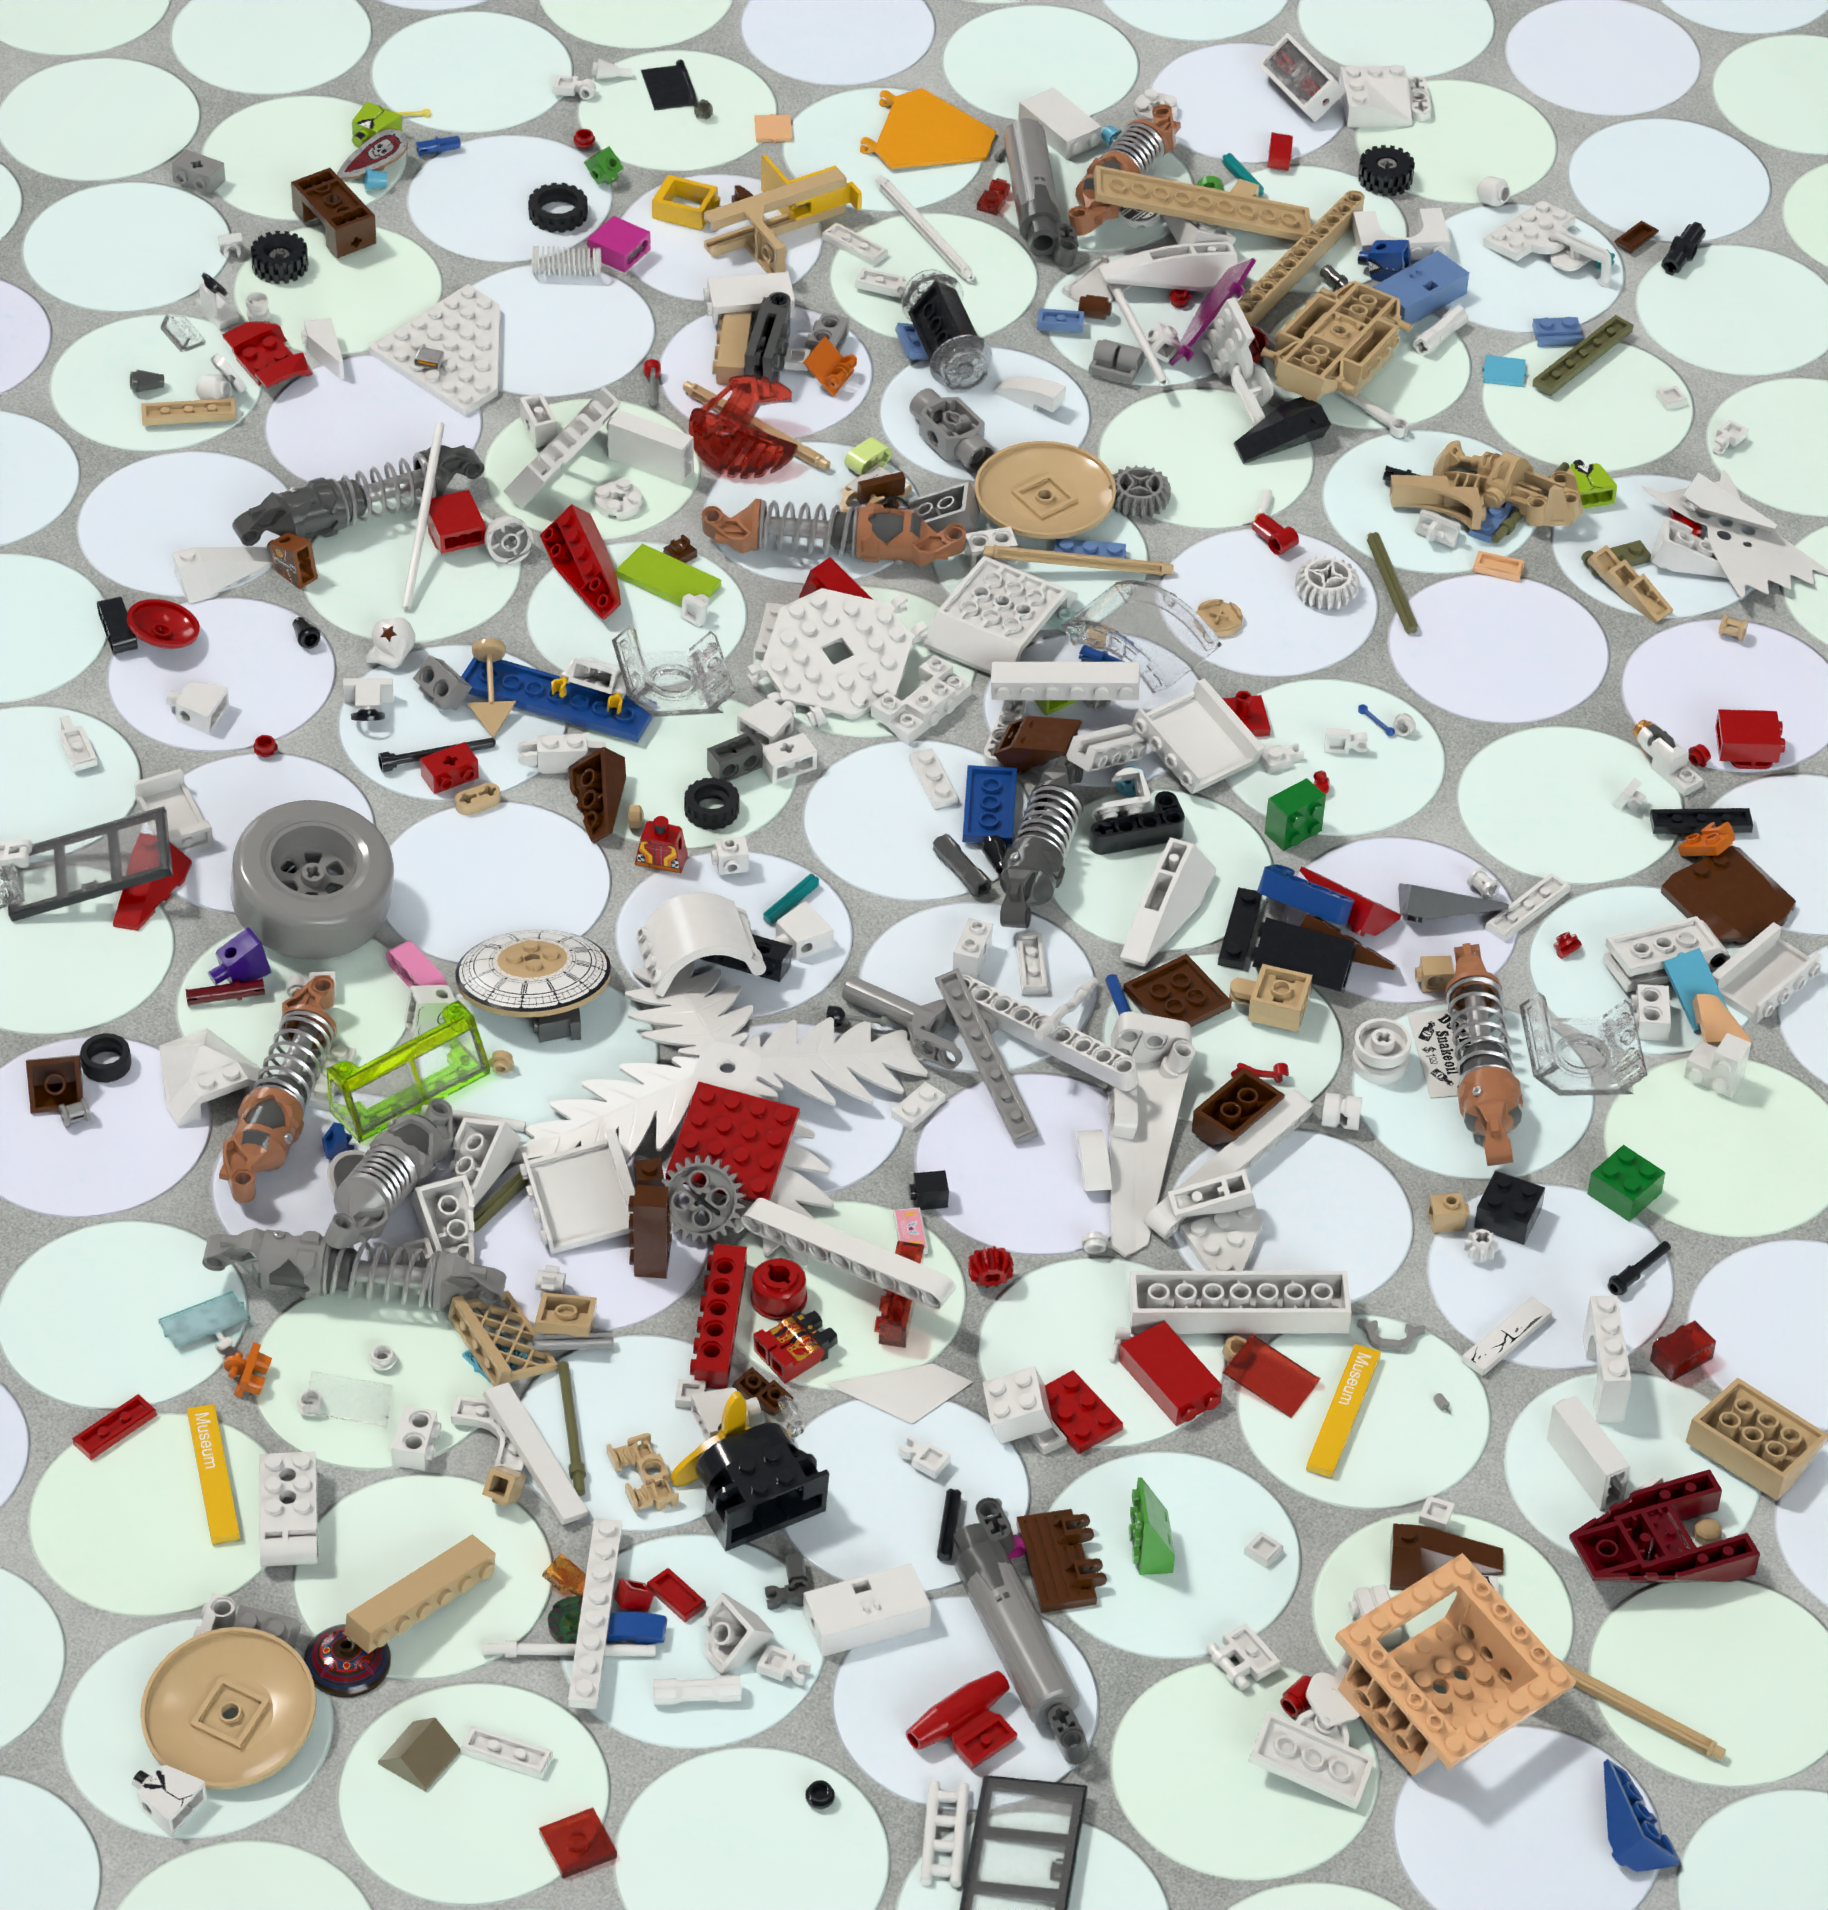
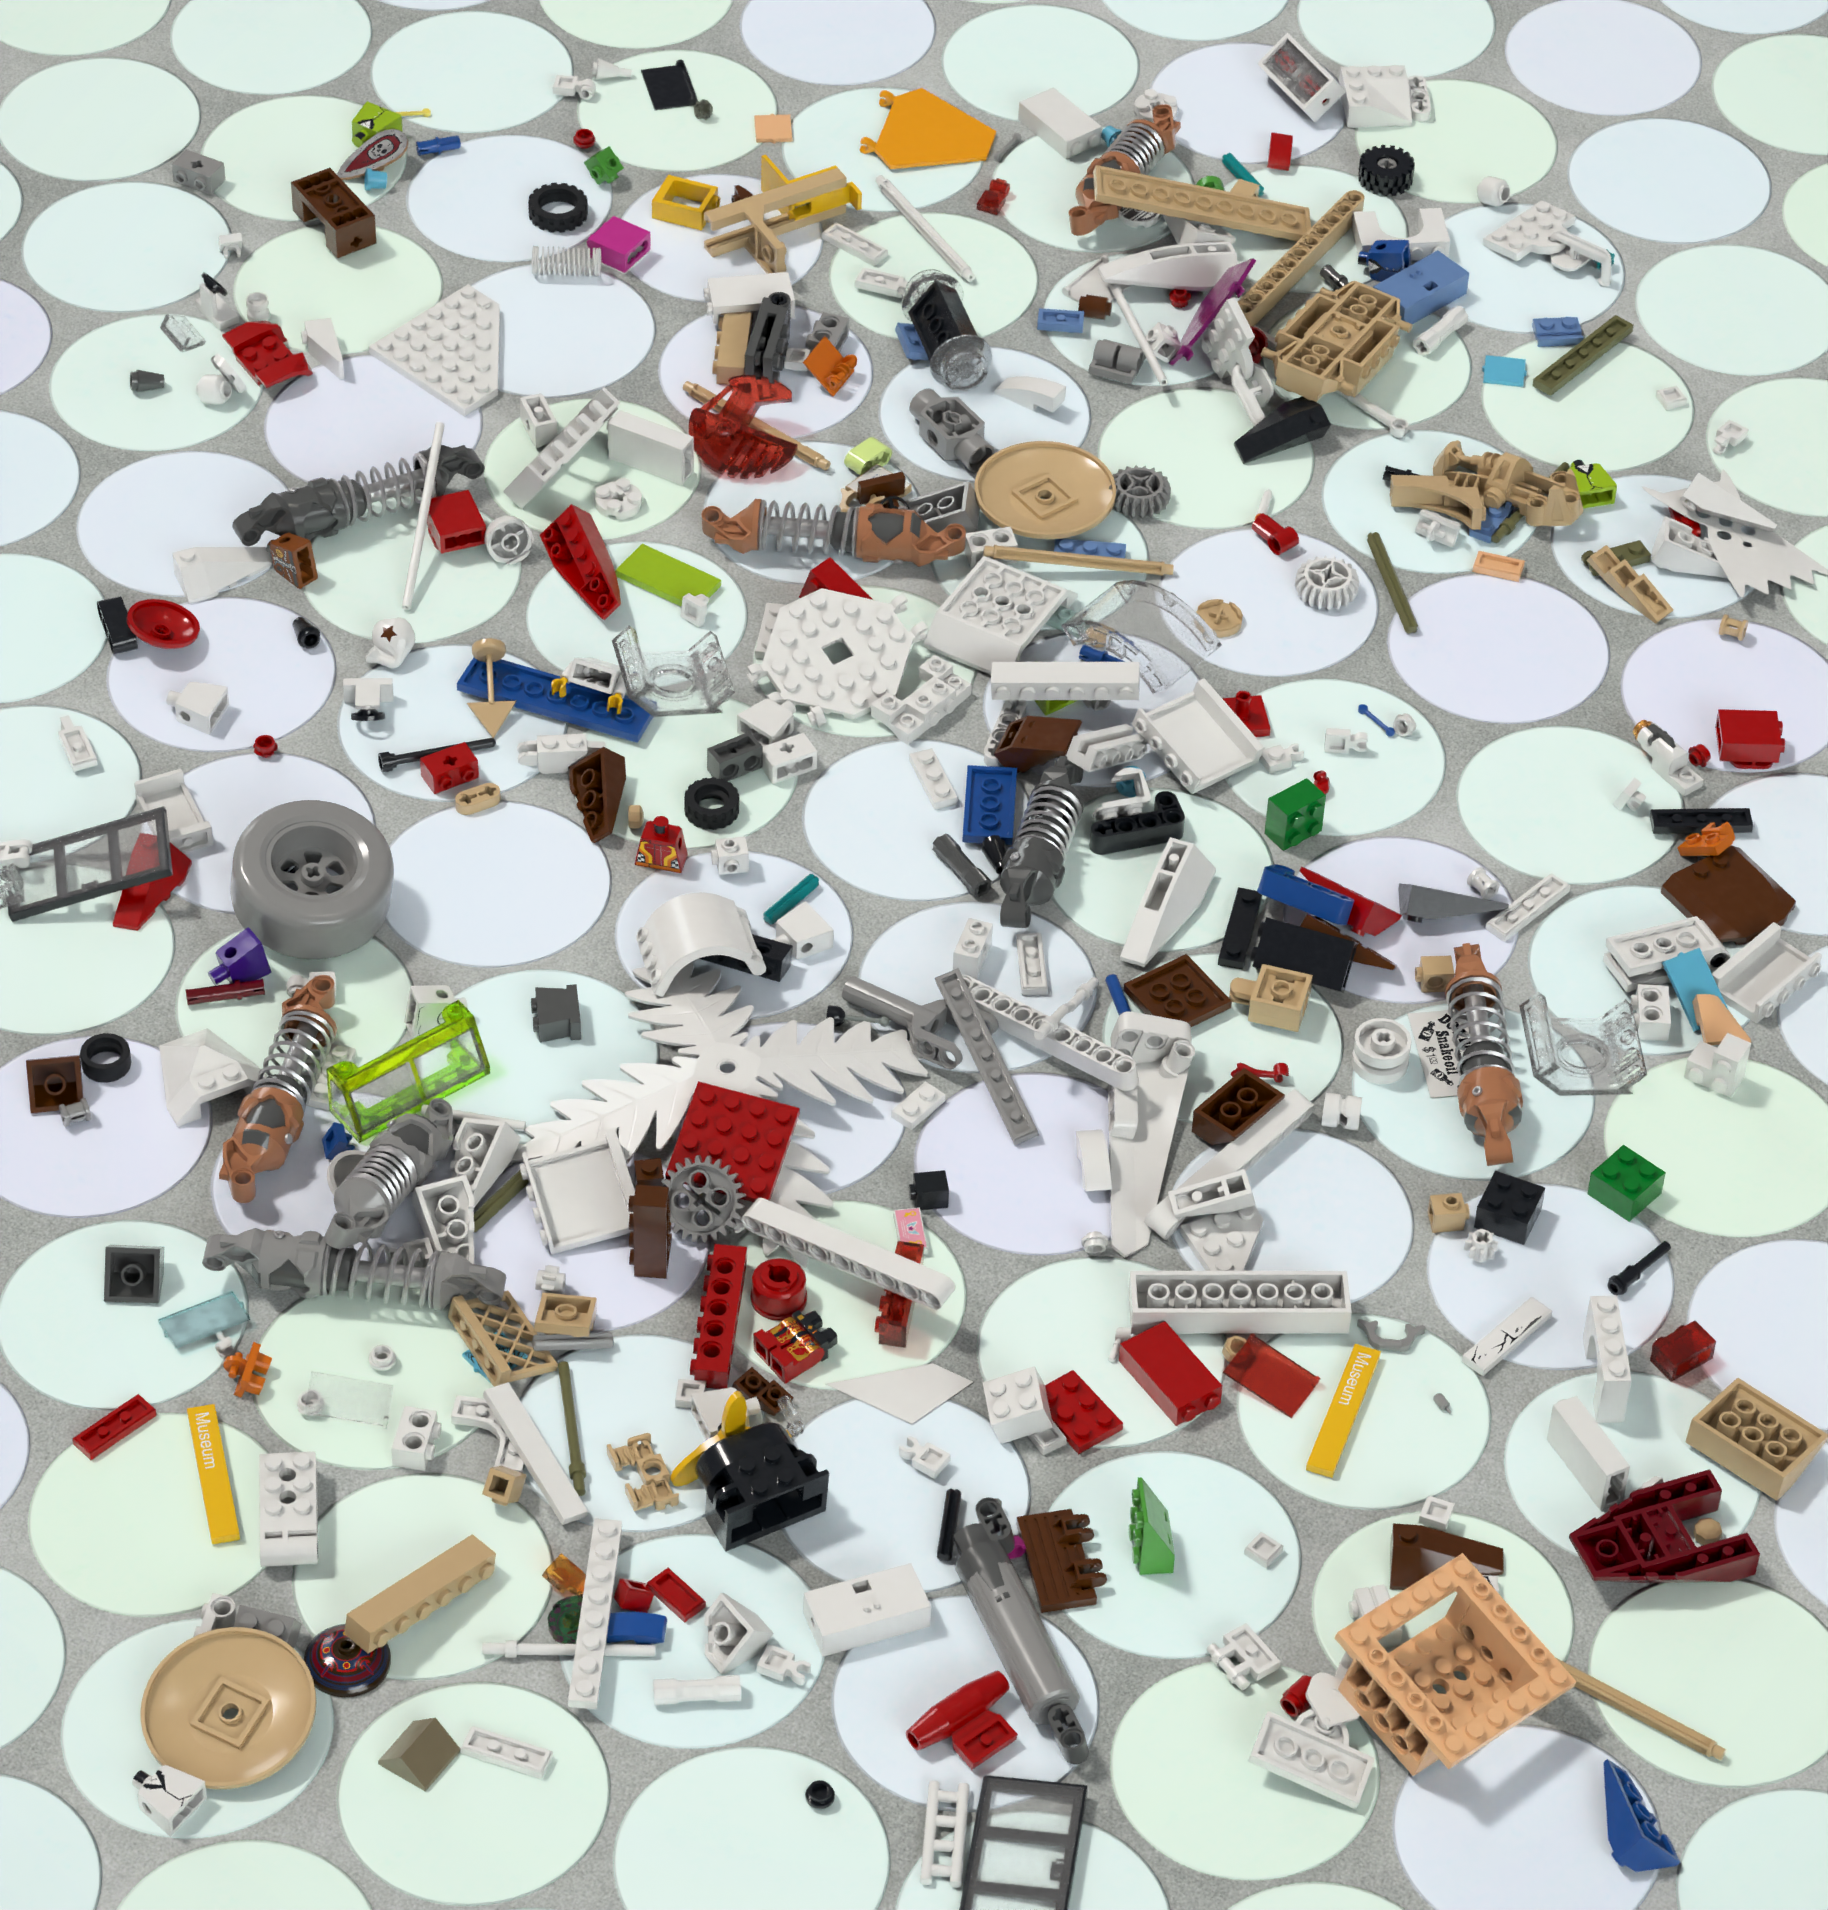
tan plate [141,398,236,426] -> none
black bush [251,231,309,284] -> none
bright pink beam [386,941,448,988] -> none
light grey brick [413,655,472,711] -> none
flat silver piece [414,347,445,370] -> none
dish [455,930,611,1017] -> none
tan plate [488,1050,514,1074] -> none
clear red tile [539,1807,617,1879] -> none
hinge [643,359,661,407] -> none
reddish brown tile [663,534,697,563] -> none
dark grey bar [764,1552,810,1610] -> none
red gear [968,1246,1014,1288] -> none
piece [1004,118,1079,268] -> none
red plate [1553,931,1582,959] -> none
reddish brown tile [1614,220,1659,254] -> none
black piece [1661,221,1706,276] -> none
none -> dark grey slope [104,1245,165,1303]

